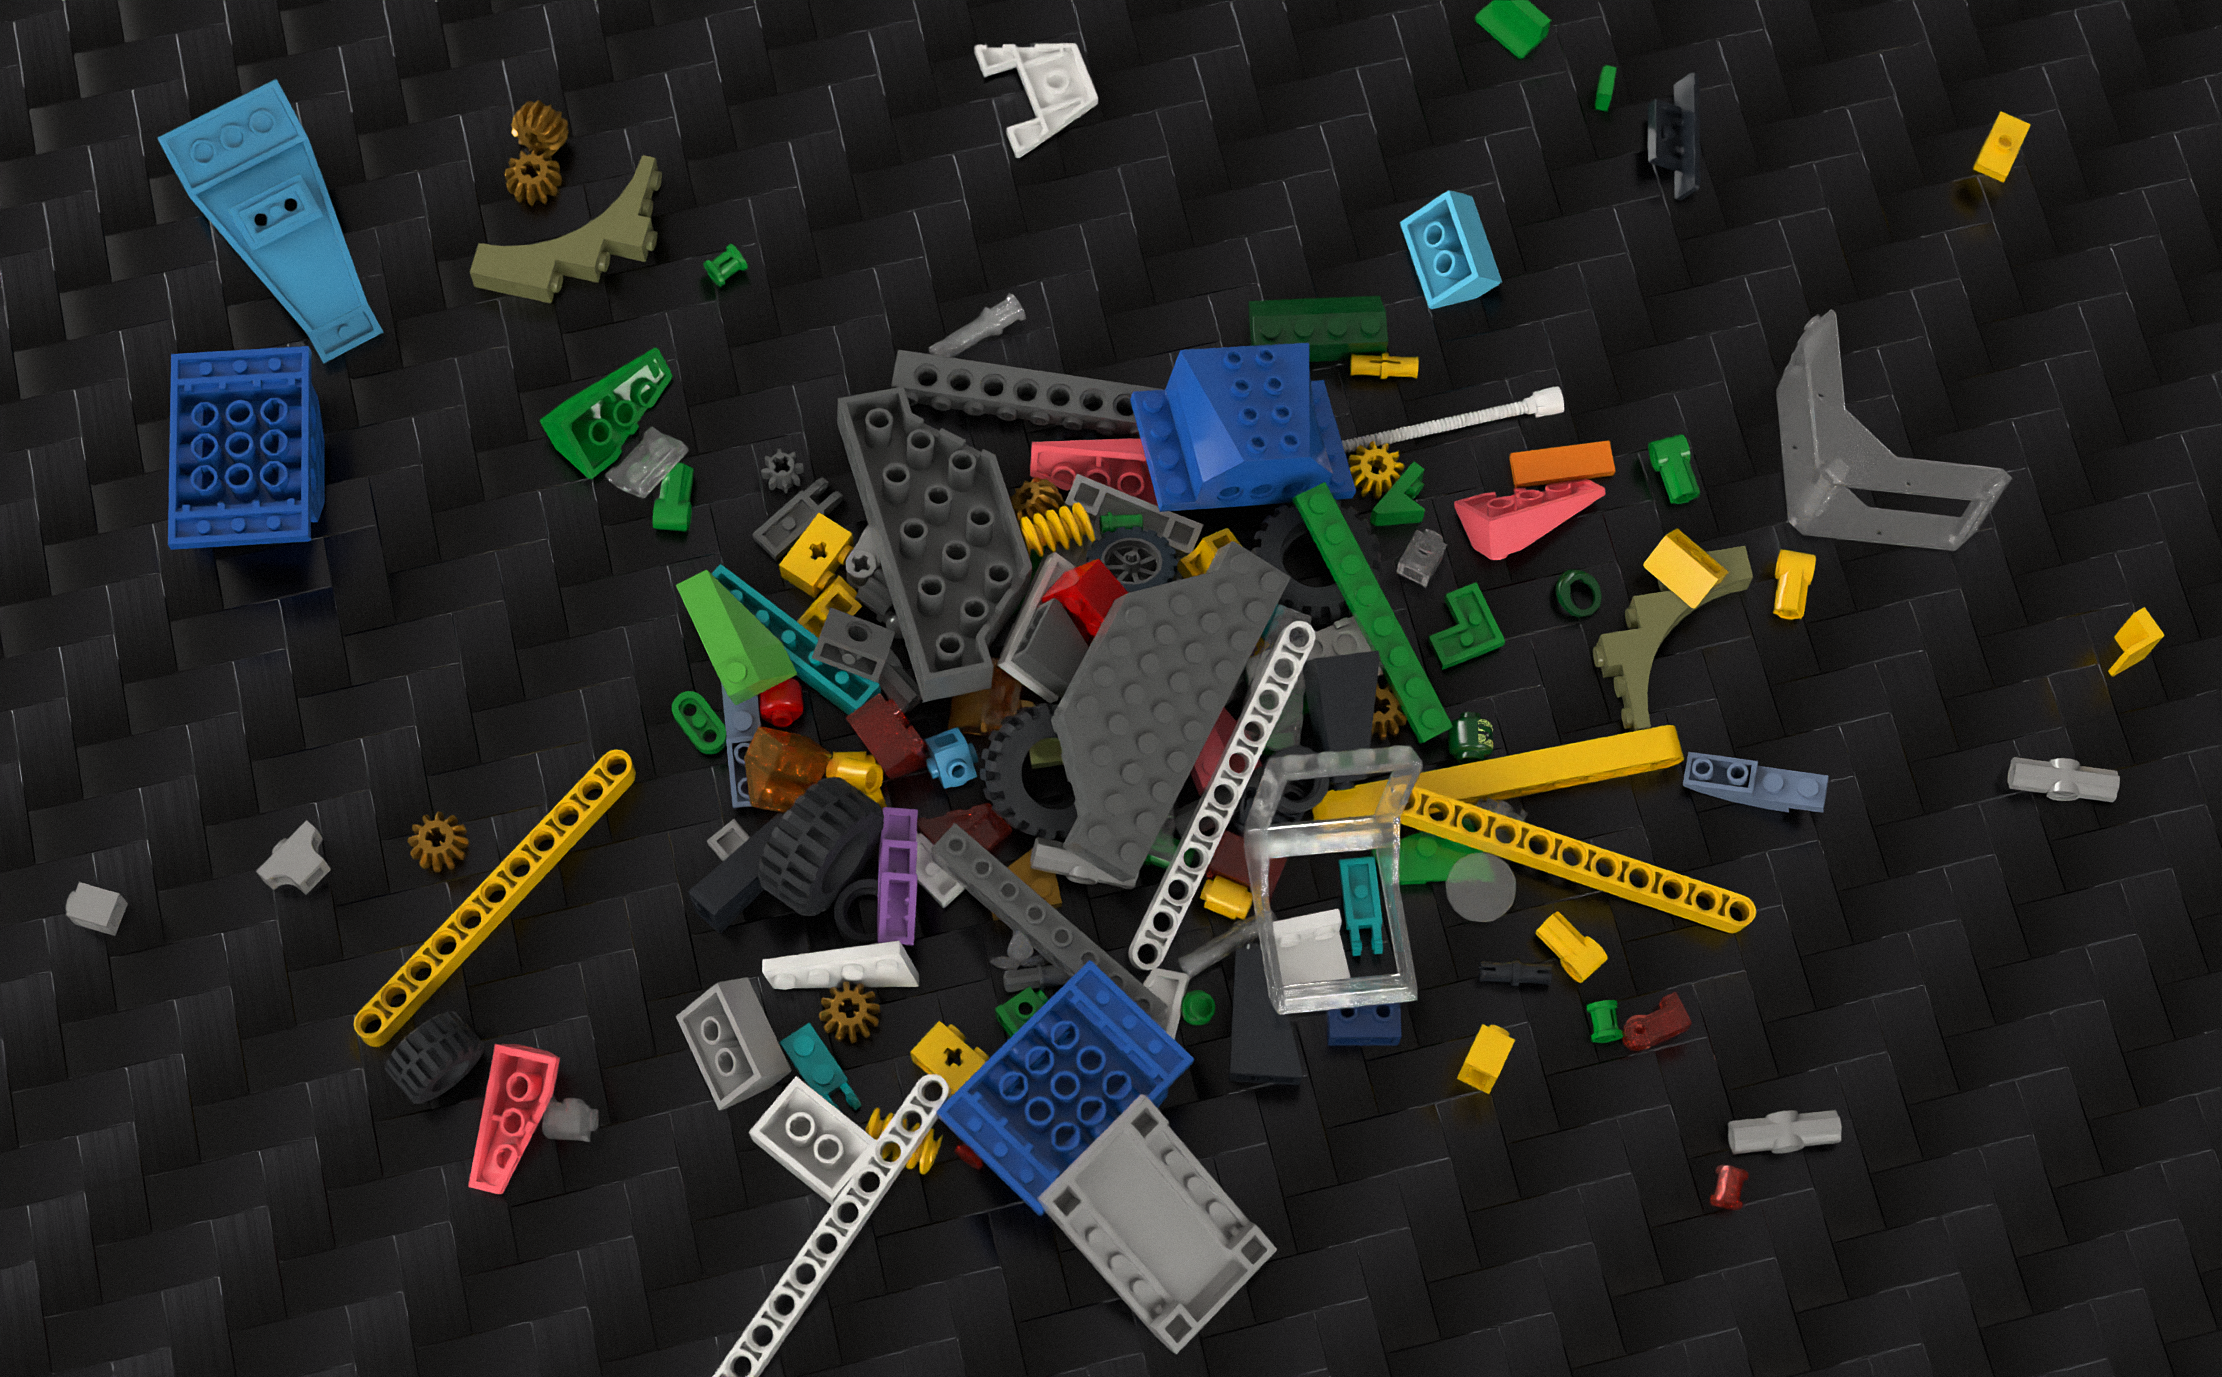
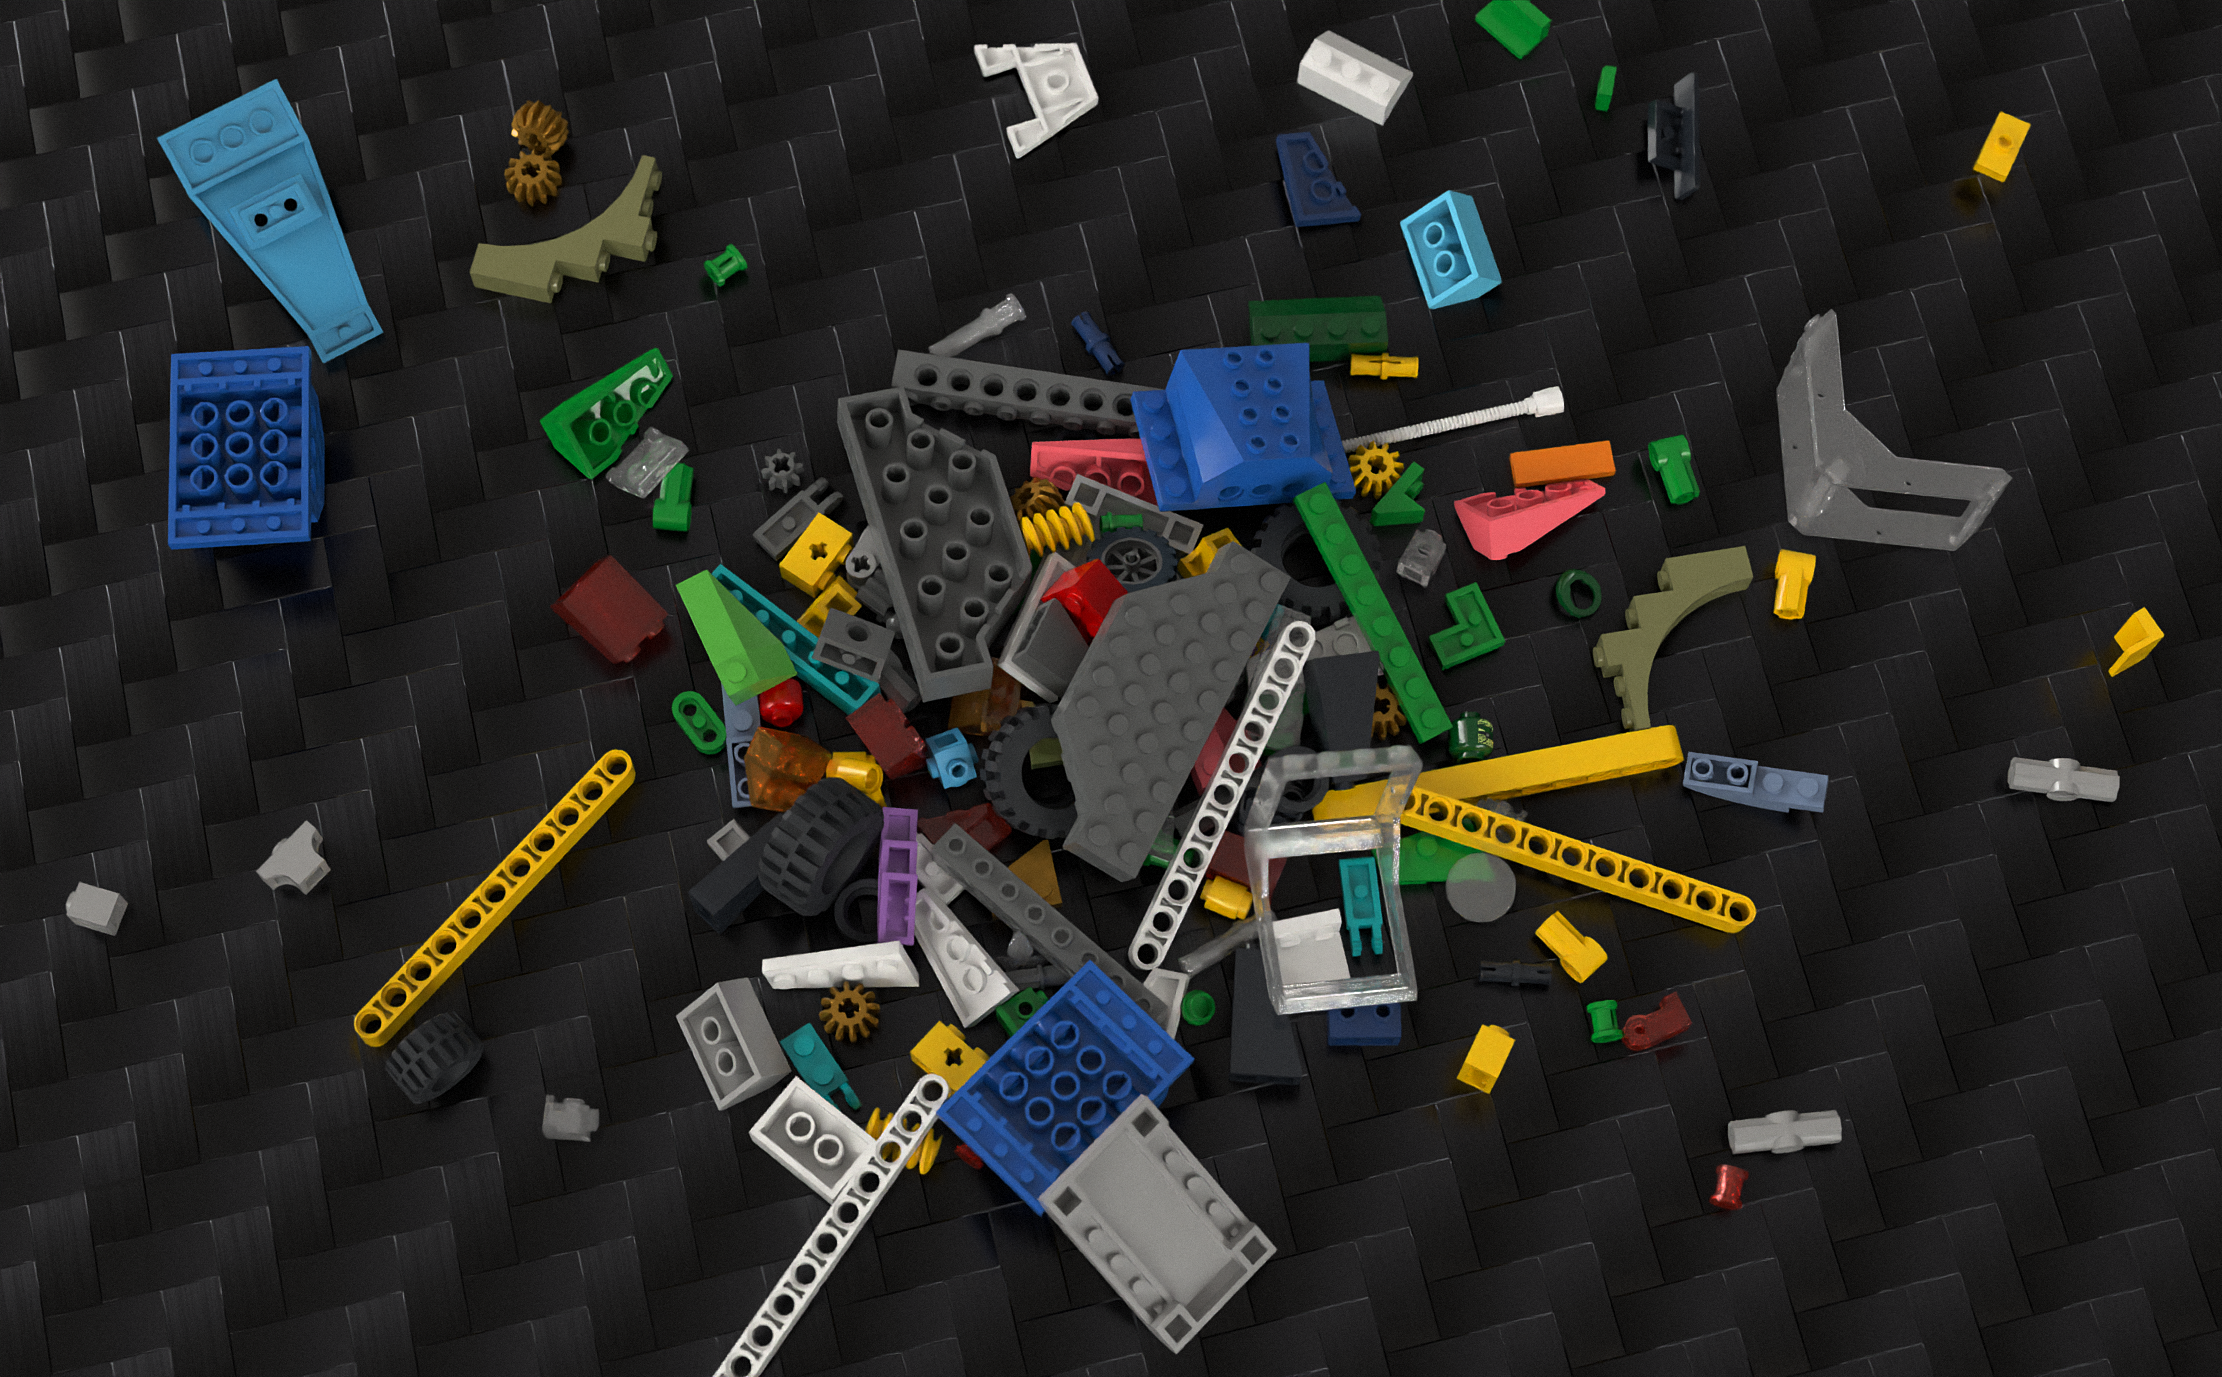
pearl gold gear [408,811,469,873] -> none
coral wedge [468,1044,560,1194] -> none
light grey piece [1030,837,1139,889] -> none
yellow panel [1643,528,1729,608] -> none
none -> clear red slope [550,555,668,664]
none -> white wing [914,888,1020,1028]
none -> dark blue pin [1071,311,1125,376]
none -> dark blue wing [1276,132,1361,227]
none -> white slope [1297,31,1413,126]

